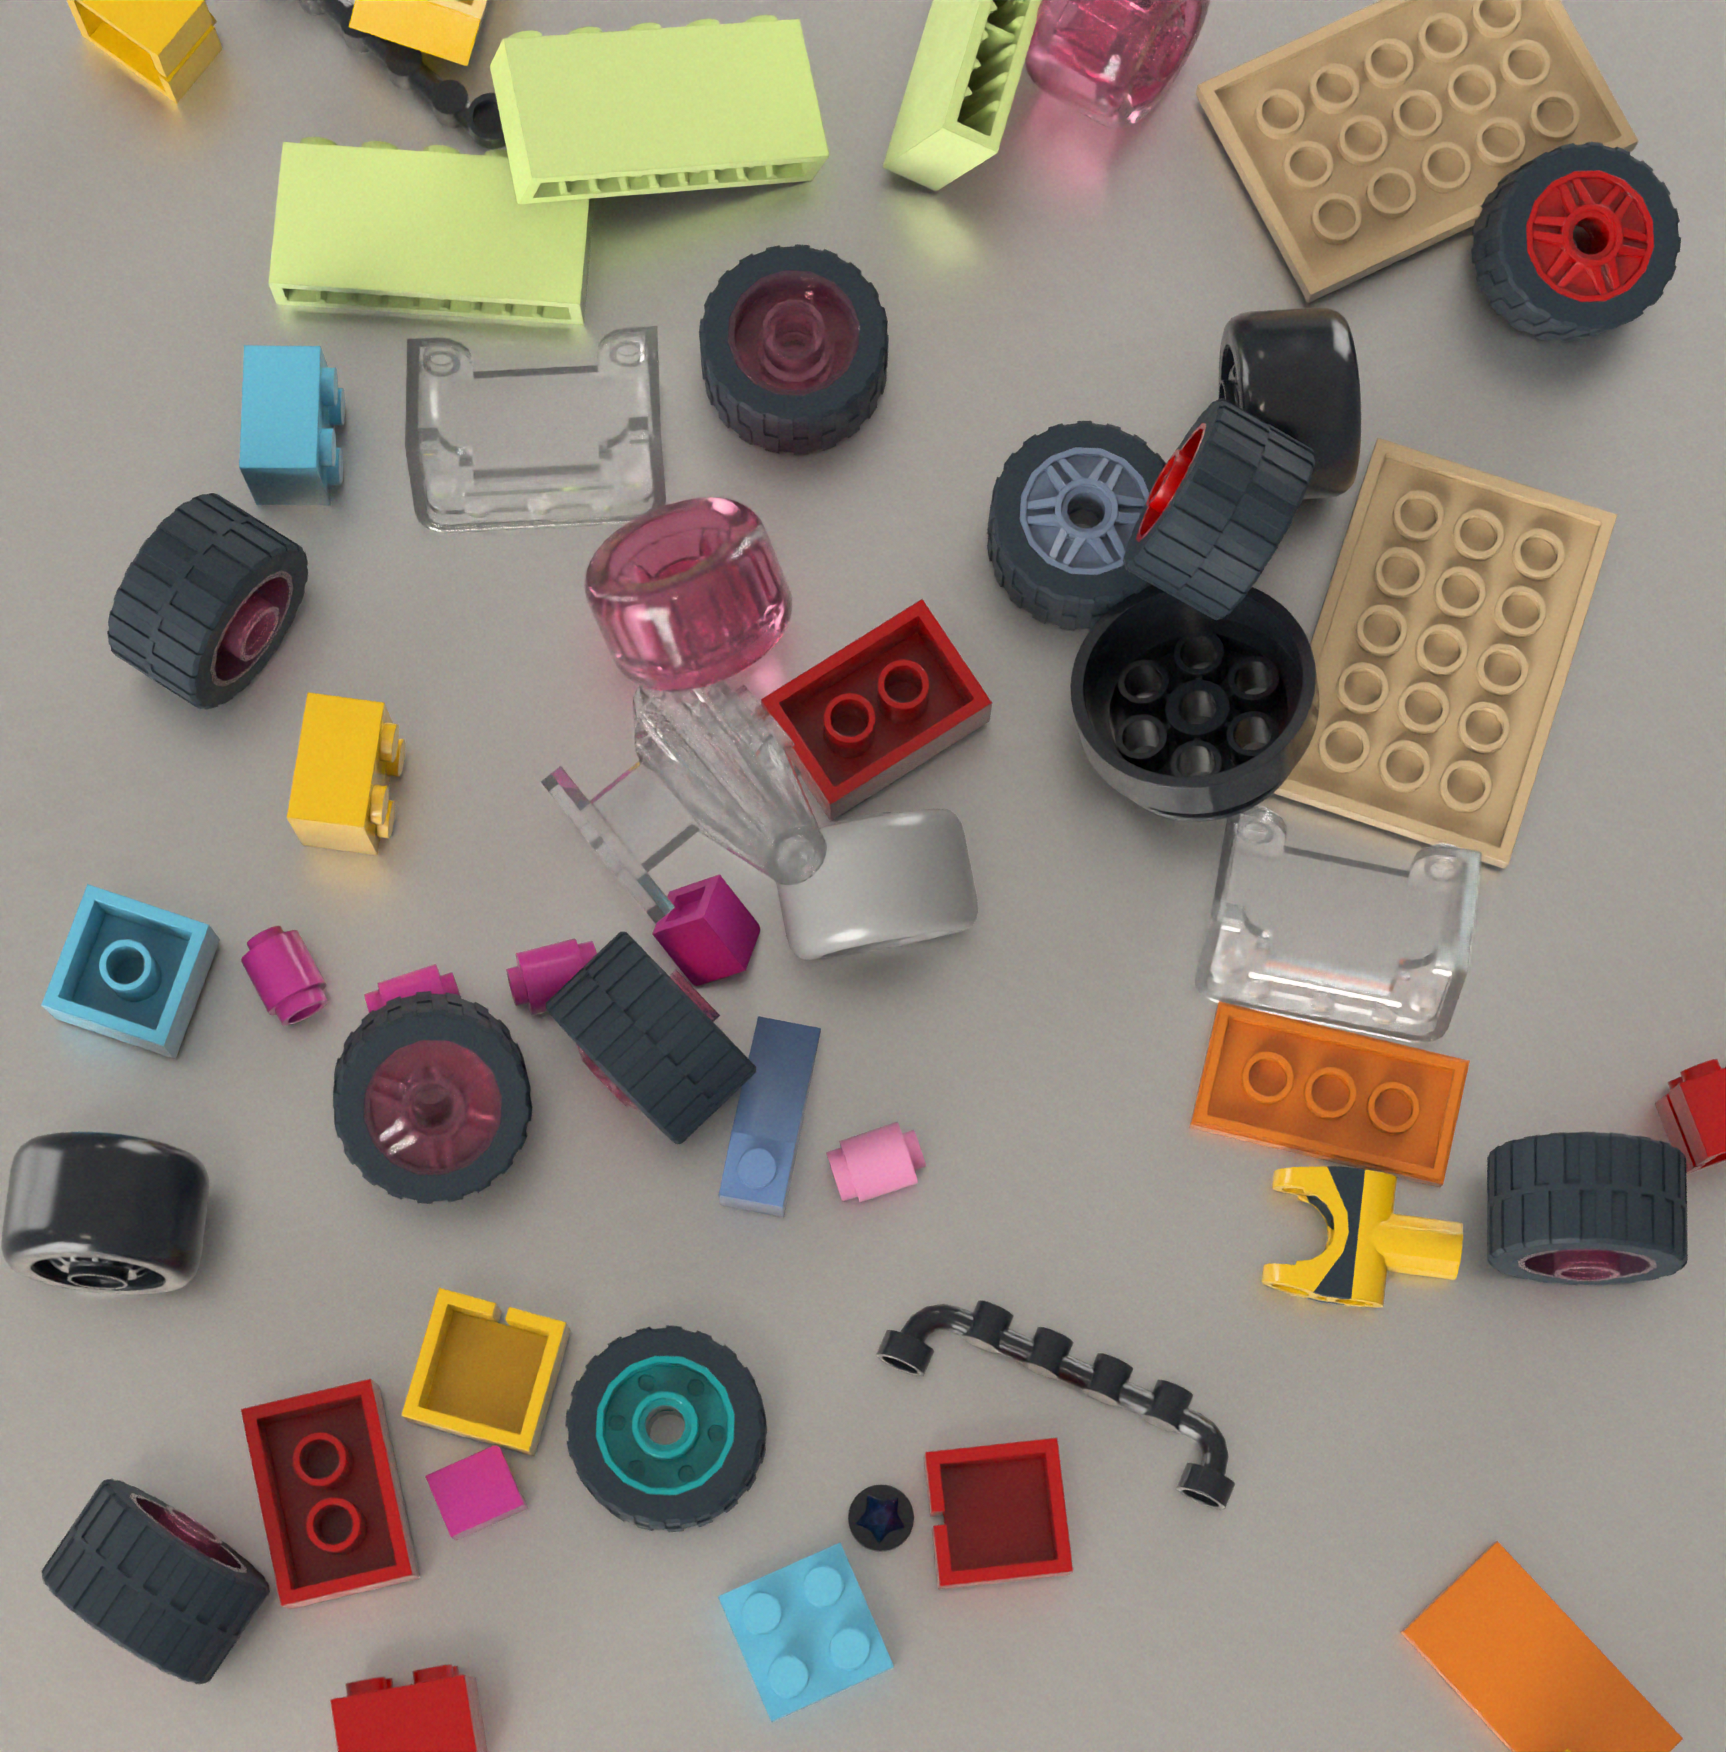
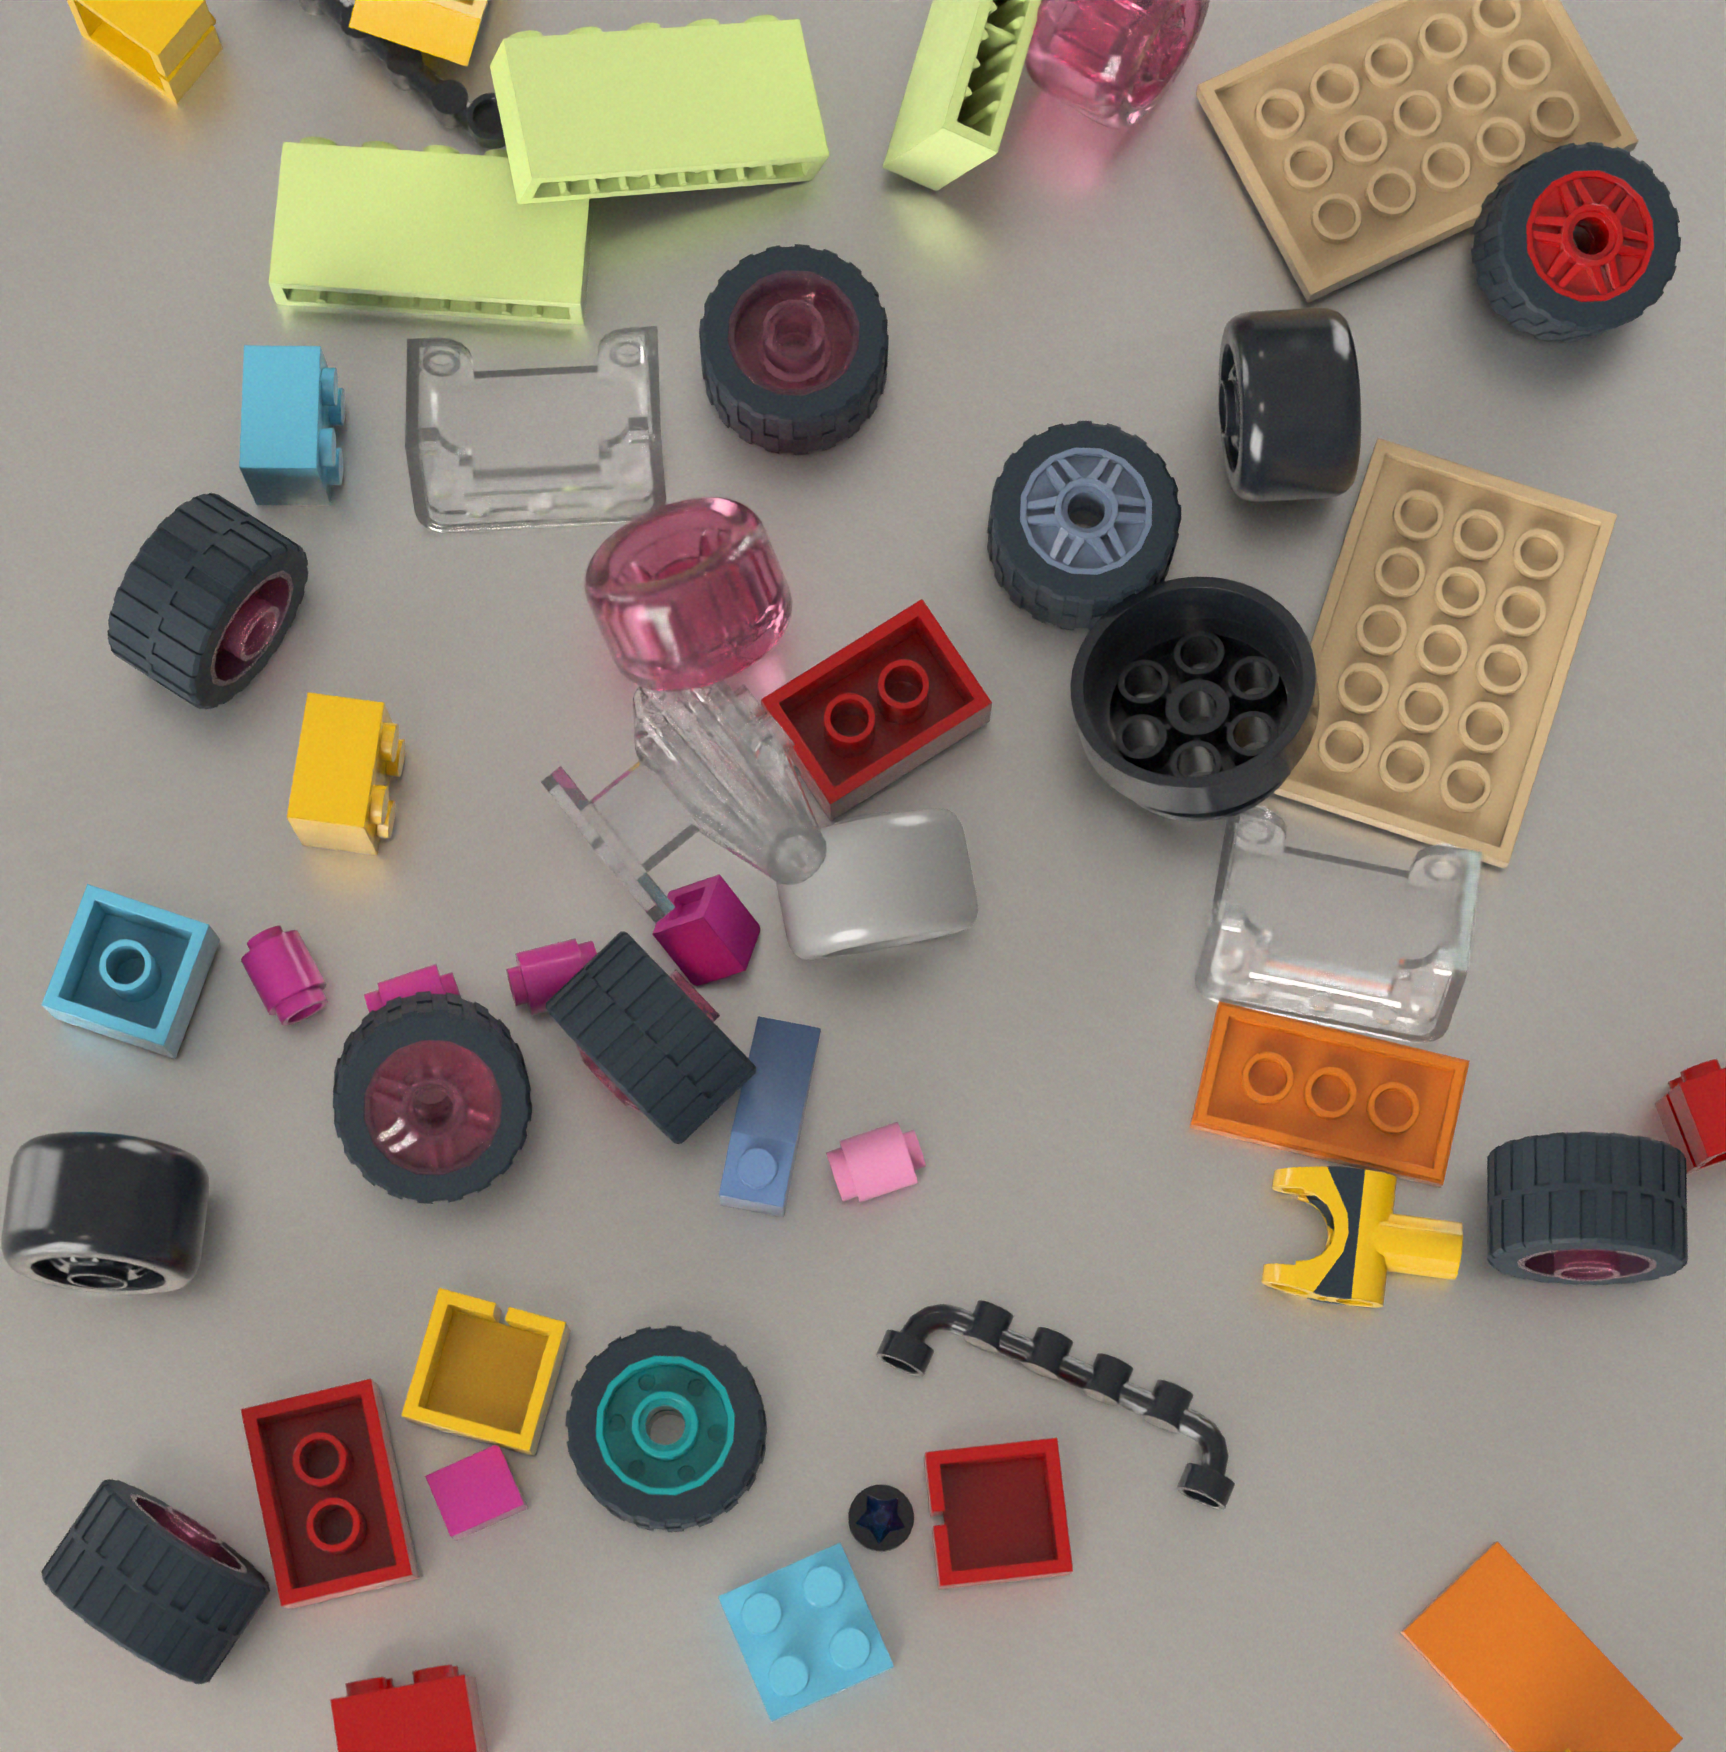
black wheel [1123,398,1316,620] -> none

